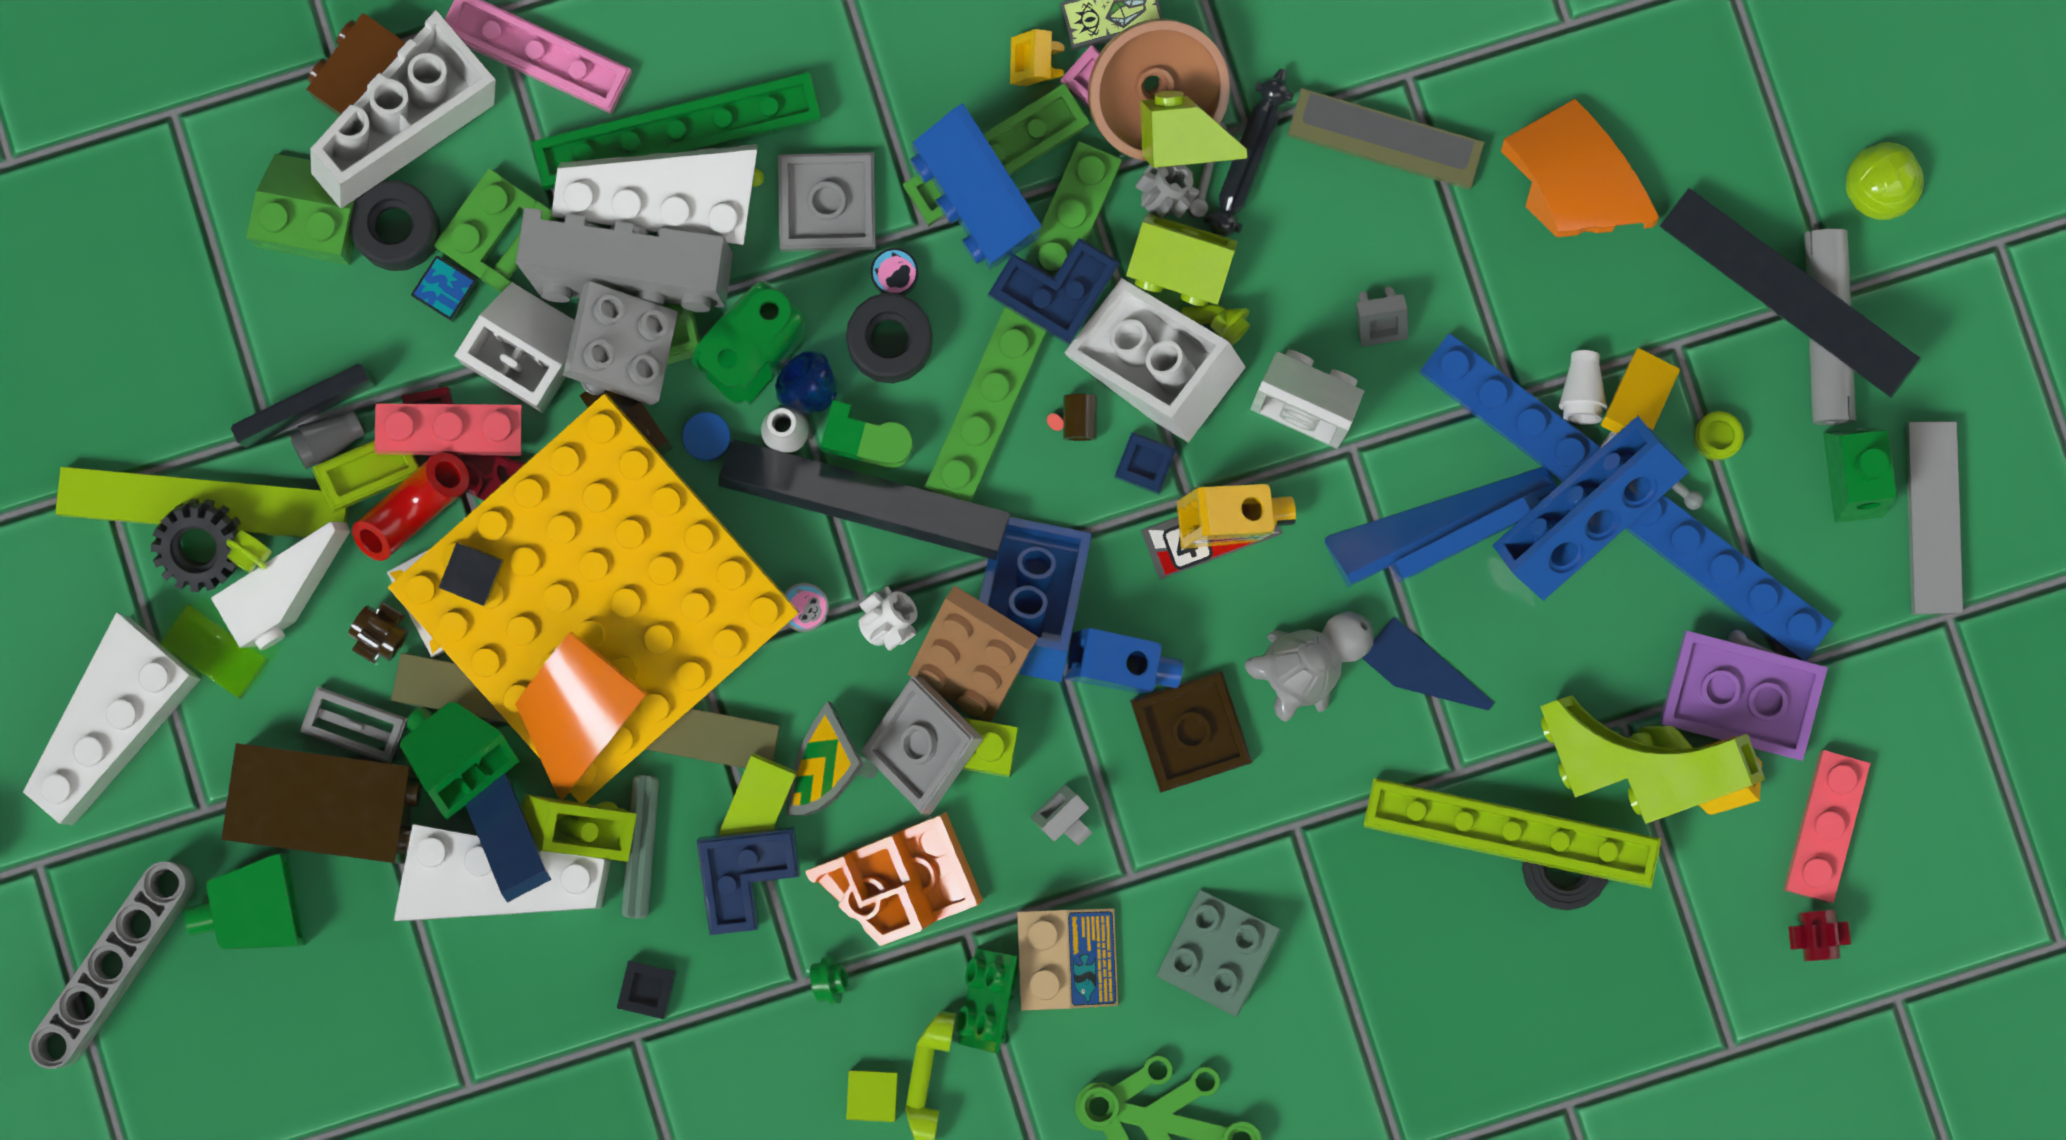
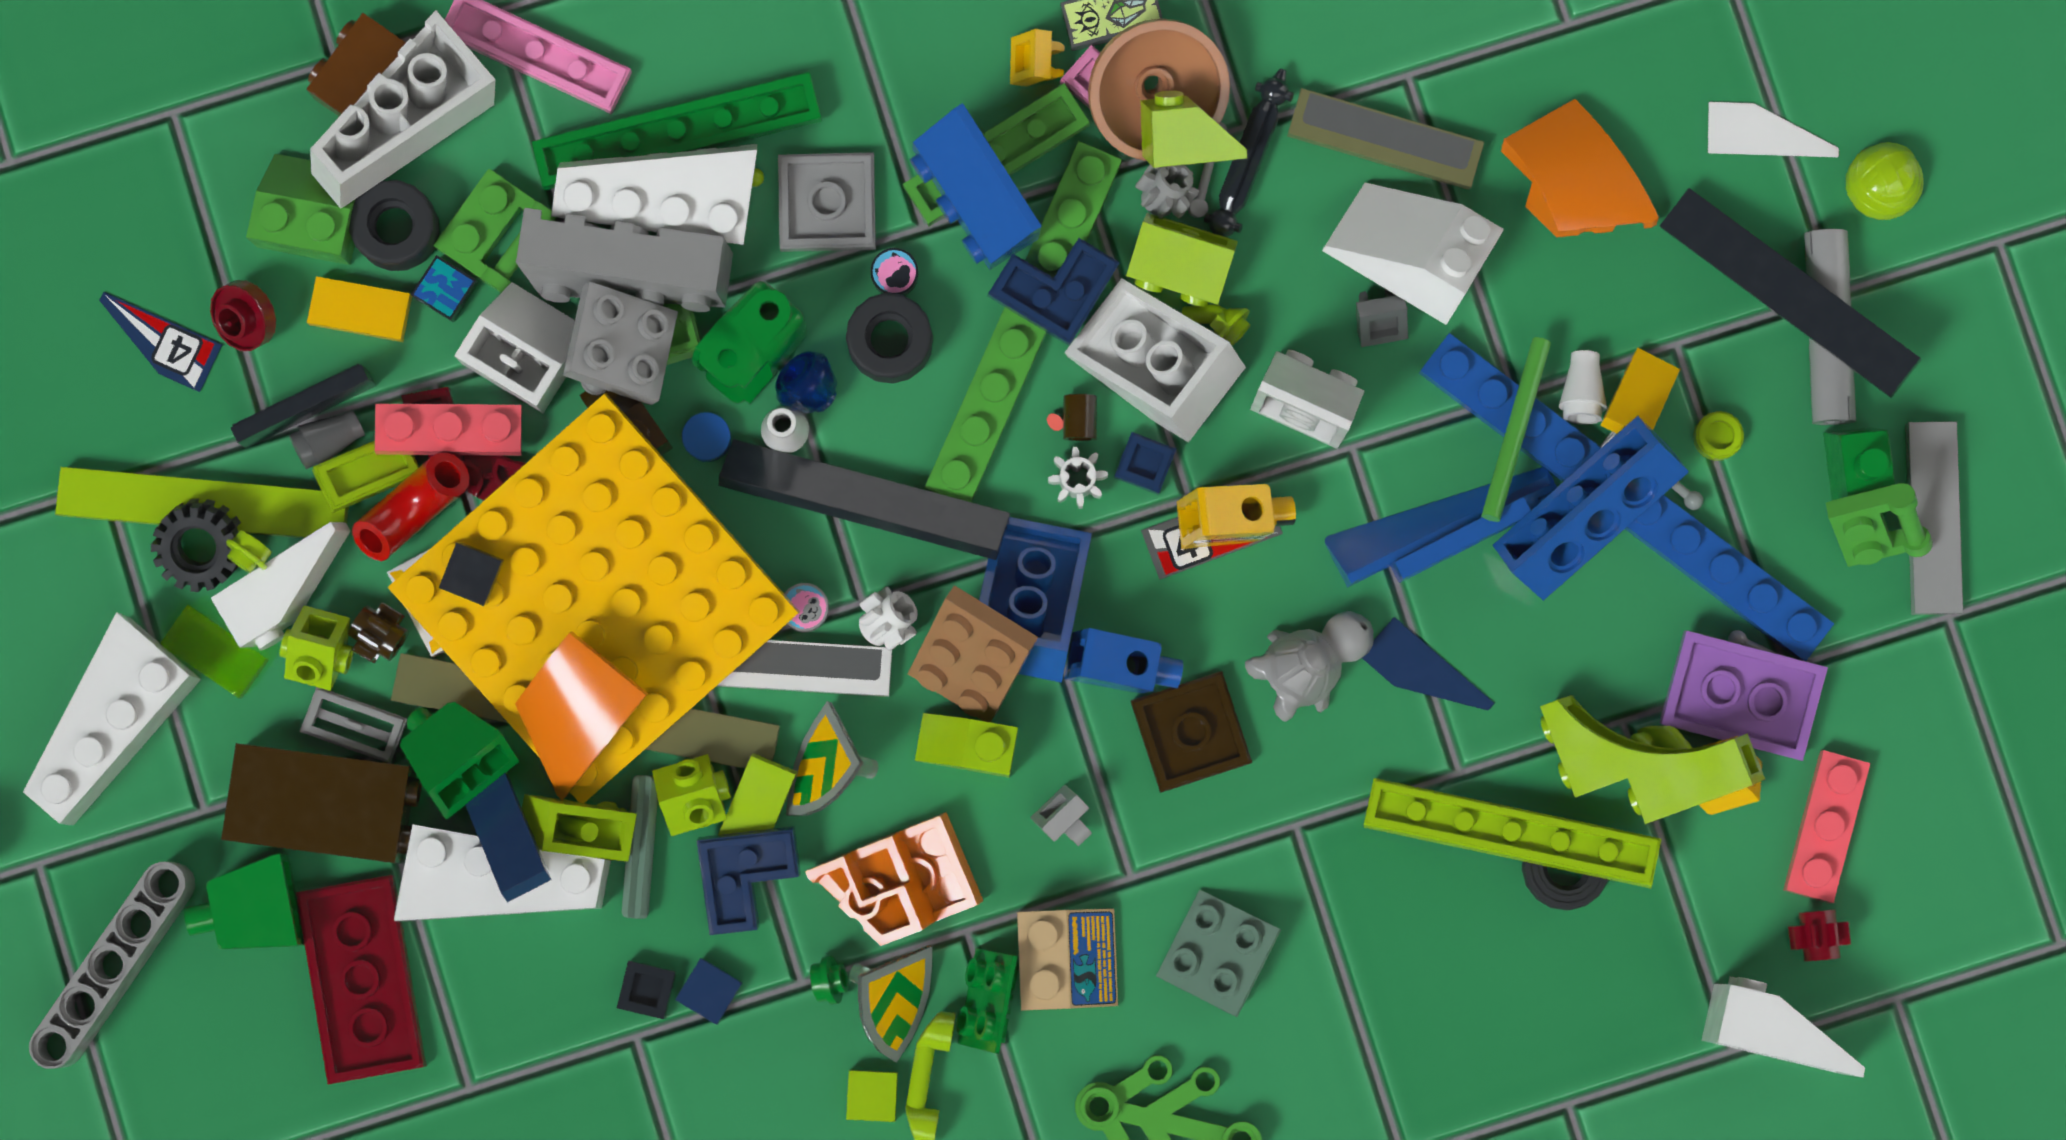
leg [821,400,913,468] -> none
light grey tile [861,676,984,814] -> none
none -> sticker [99,292,222,392]
none -> dark red plate [210,280,276,351]
none -> lime brick [279,605,354,691]
none -> dark red tile [296,875,426,1085]
none -> yellow tile [307,276,412,342]
none -> lime brick [652,754,731,836]
none -> dark blue tile [675,958,743,1025]
none -> tile [717,640,892,697]
none -> shield [849,945,932,1063]
none -> white gear [1048,447,1108,509]
none -> white slope [1322,183,1504,325]
none -> bright green bar [1481,337,1551,522]
none -> white slope [1702,977,1865,1078]
none -> white sticker [1708,102,1839,157]
none -> bright green plate [1825,483,1933,567]

